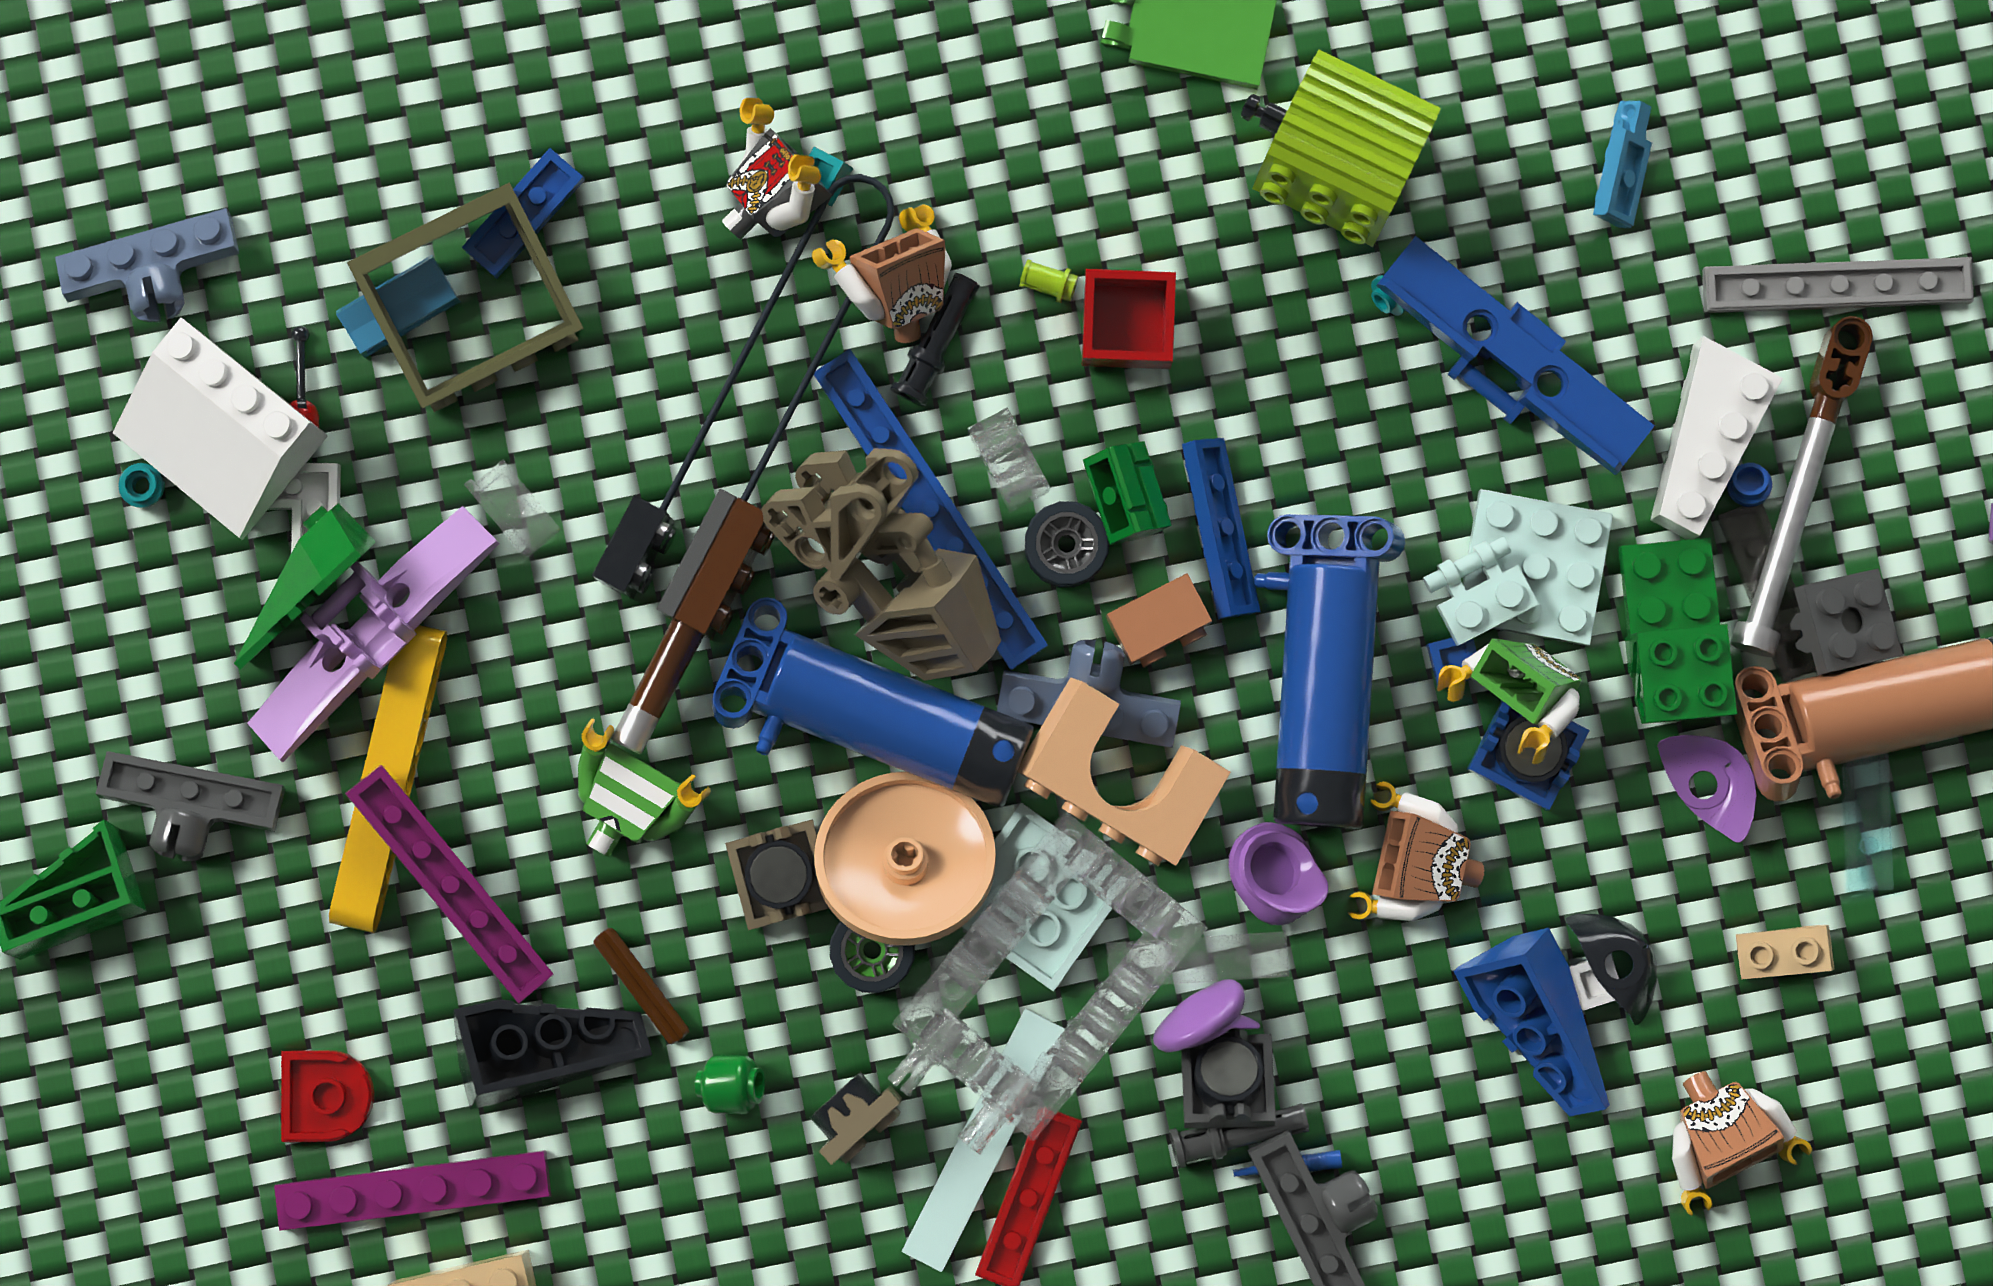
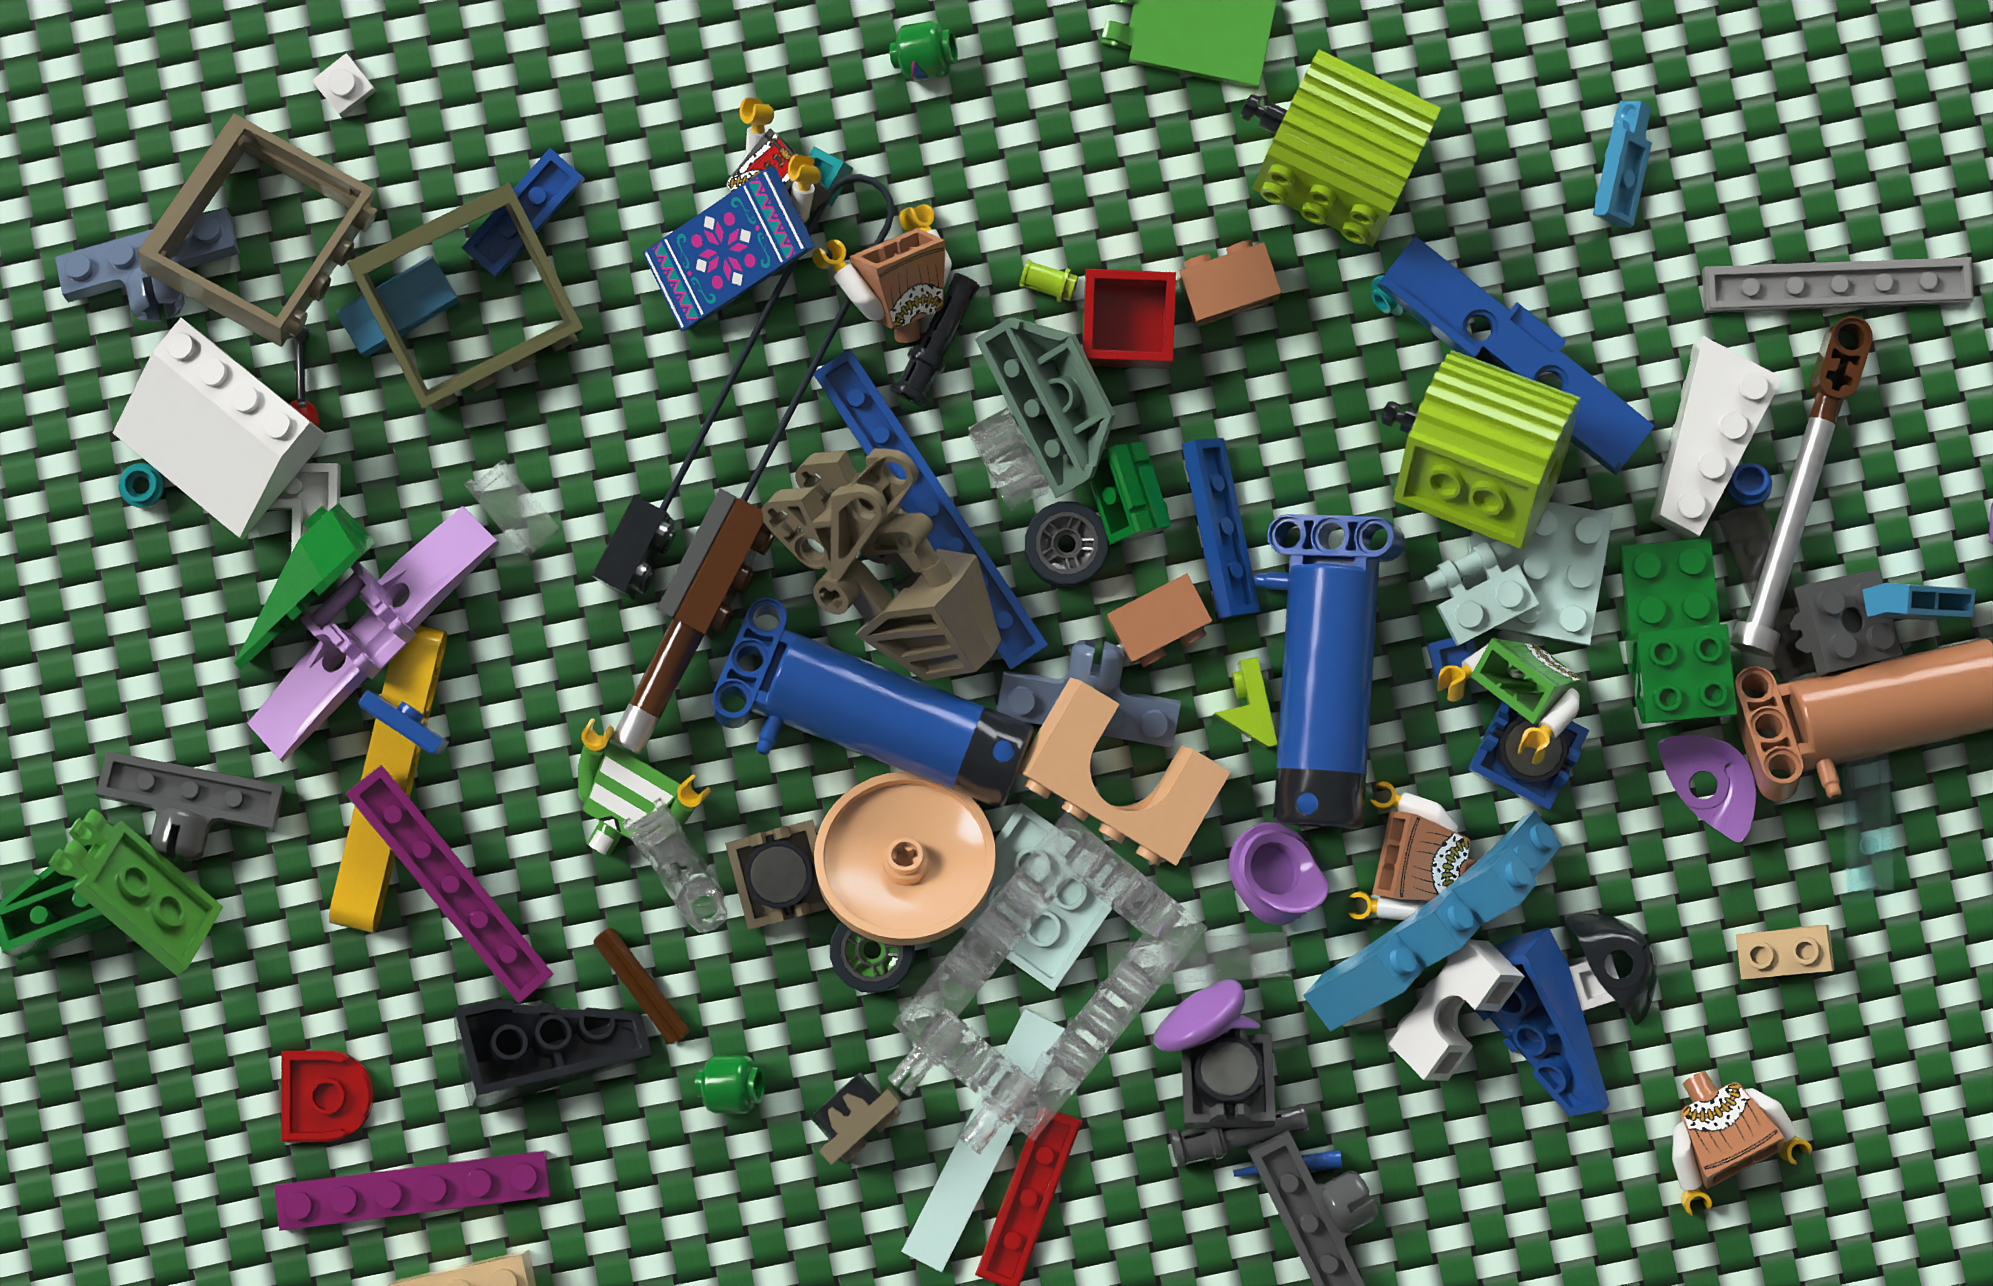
none -> bright green tile [49,809,223,976]
none -> dark tan window [137,113,377,347]
none -> white plate [312,53,376,118]
none -> blue plate [358,690,449,756]
none -> clear piece [622,797,727,933]
none -> blue tile [642,167,815,331]
none -> green head [889,20,958,82]
none -> sand green wedge [975,317,1116,498]
none -> nougat brick [1177,240,1282,328]
none -> lime slope [1212,657,1278,749]
none -> dark azure arch [1303,810,1562,1031]
none -> lime piece [1381,350,1581,550]
none -> white arch [1389,939,1524,1081]
none -> dark azure piece [1862,583,1976,620]

